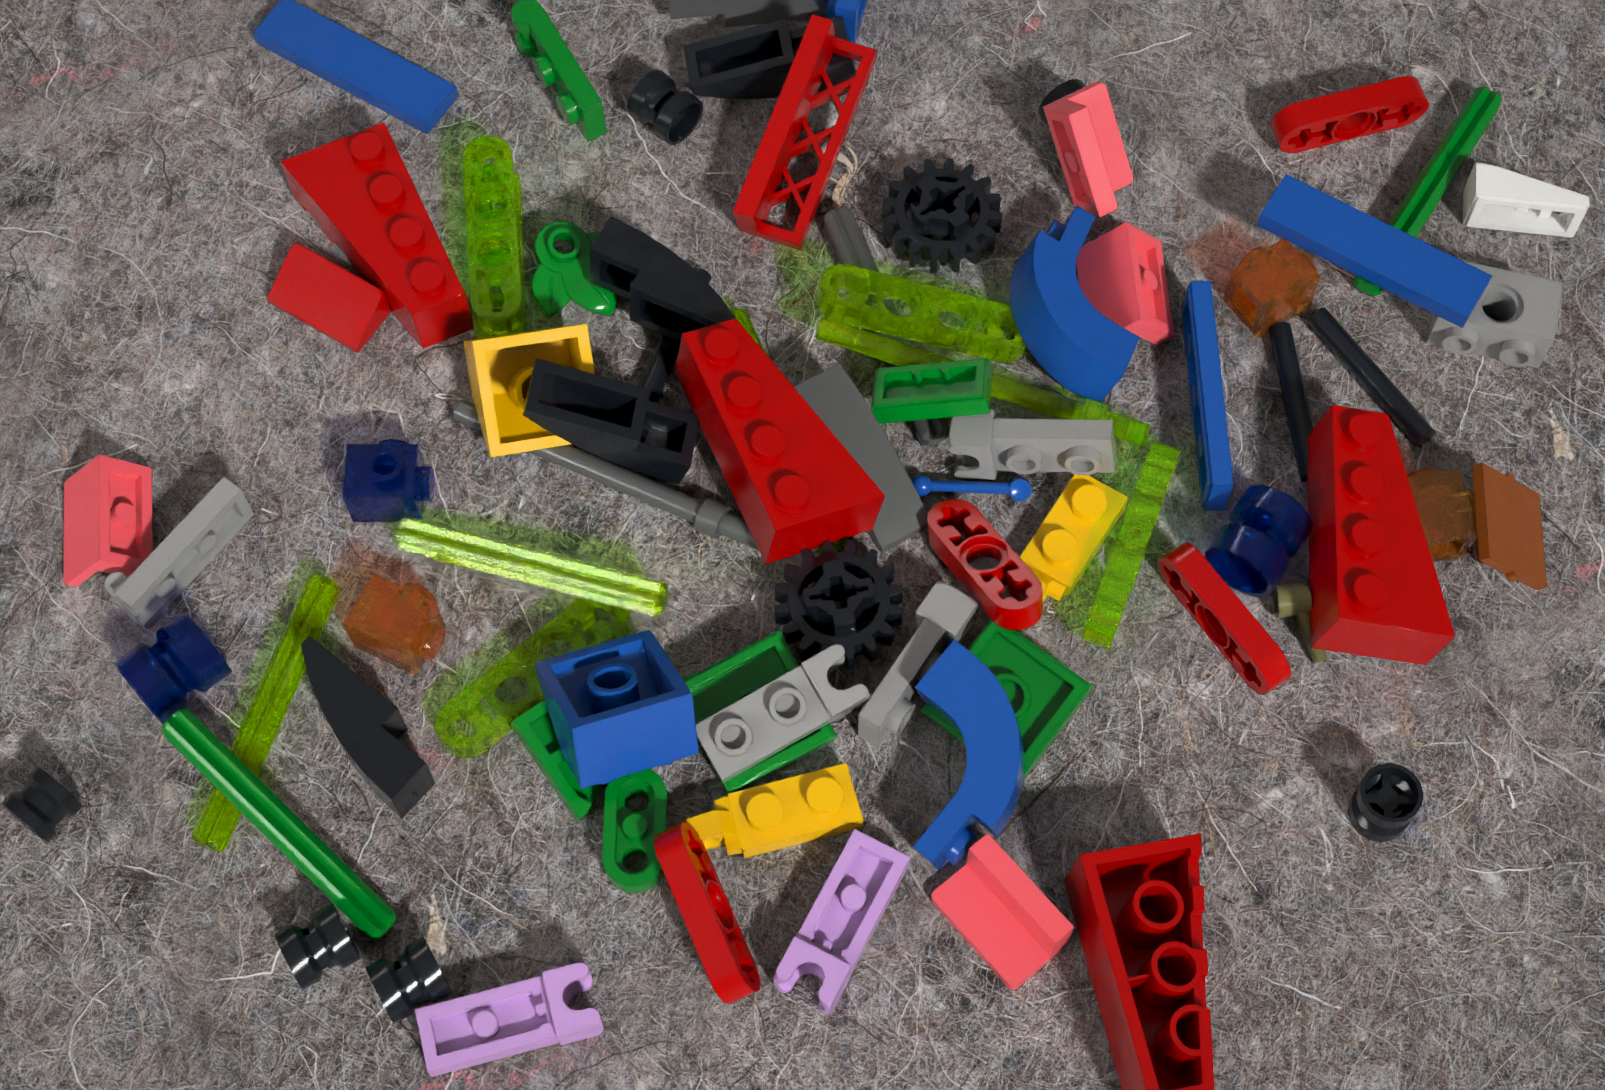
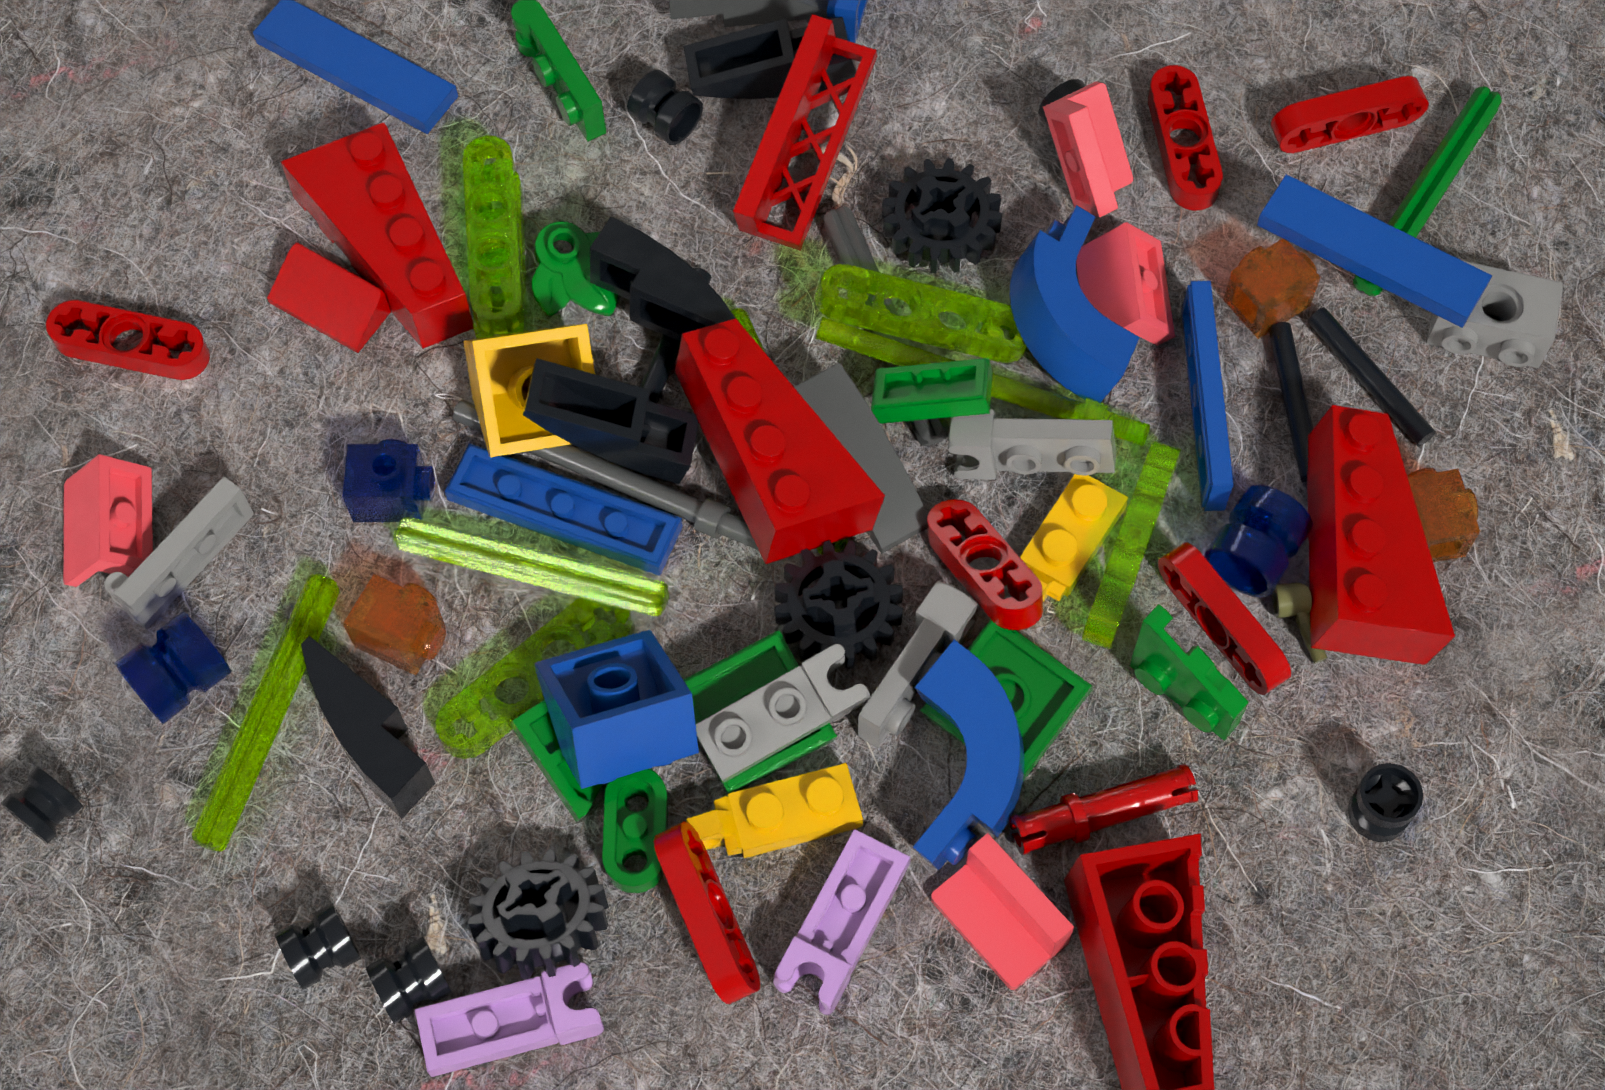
green axle [161,708,397,941] -> none
blue hinge [911,474,1032,502] -> none
white slope [1462,162,1590,238] -> none
dark orange piece [1472,463,1547,590] -> none
none -> red beam [46,300,210,380]
none -> blue tile [444,443,683,576]
none -> black gear [468,849,609,979]
none -> red pin [1009,764,1198,855]
none -> green wing [1129,604,1249,741]
none -> red beam [1147,65,1223,211]

